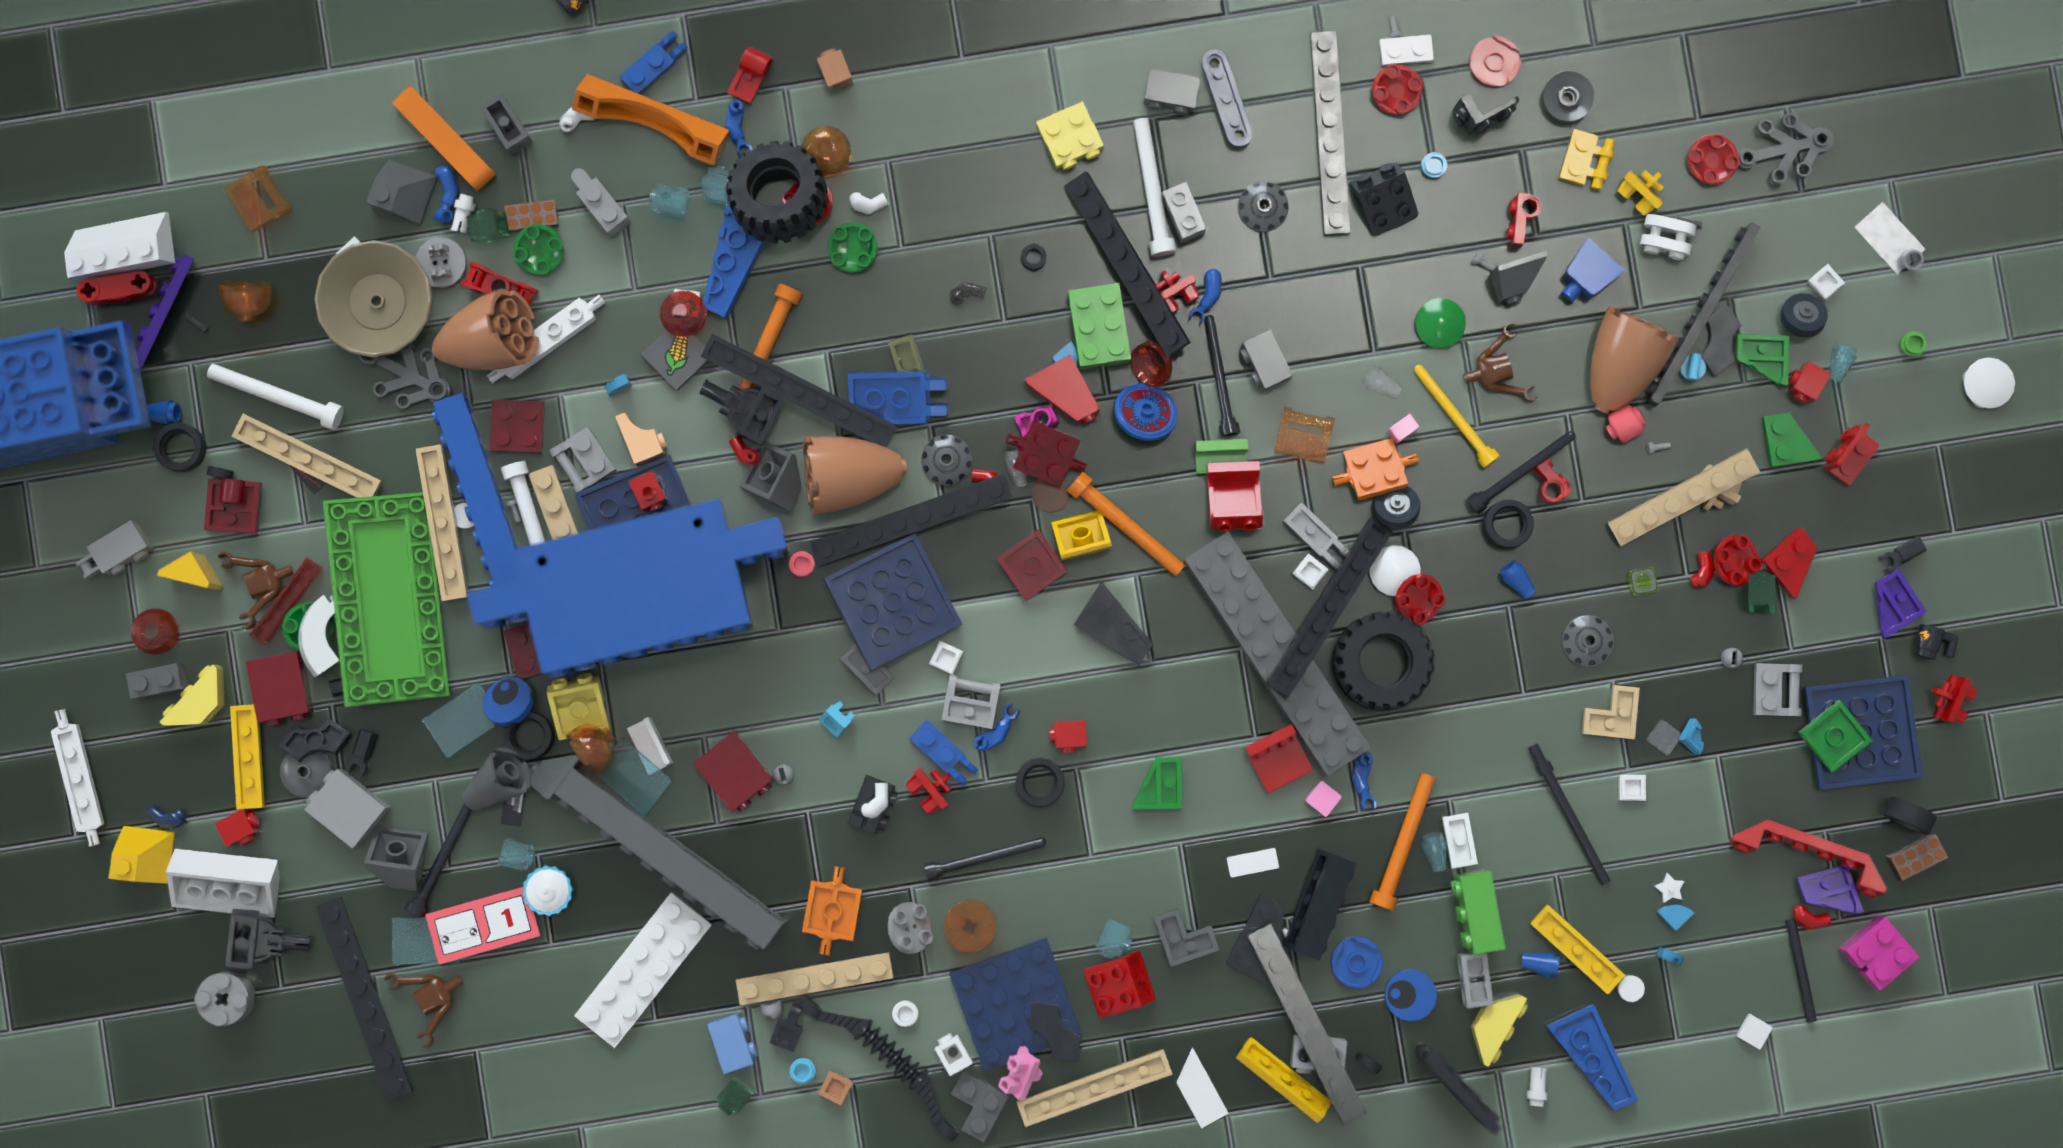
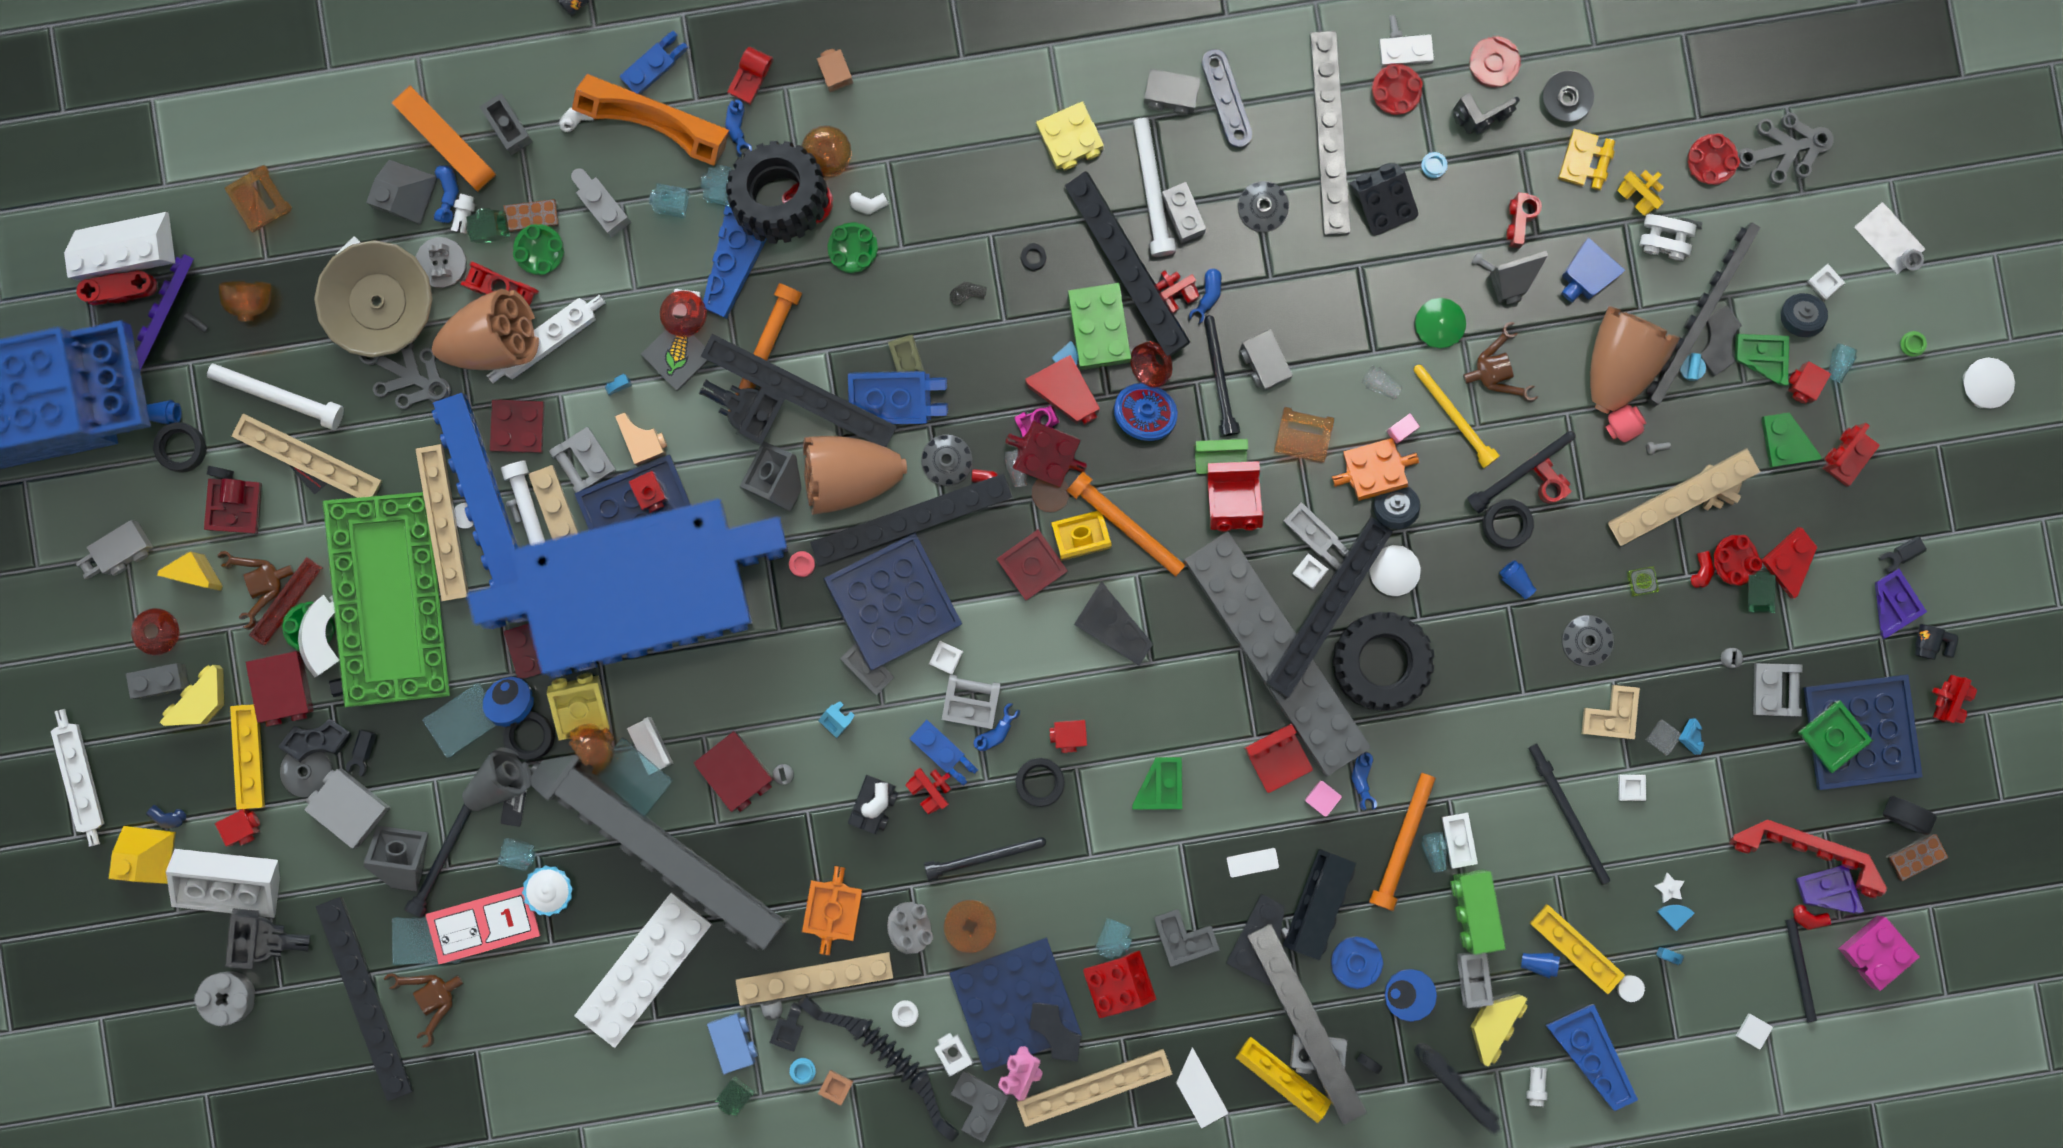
red arm [729,435,760,465] -> none
red dish [1395,573,1446,625] -> none

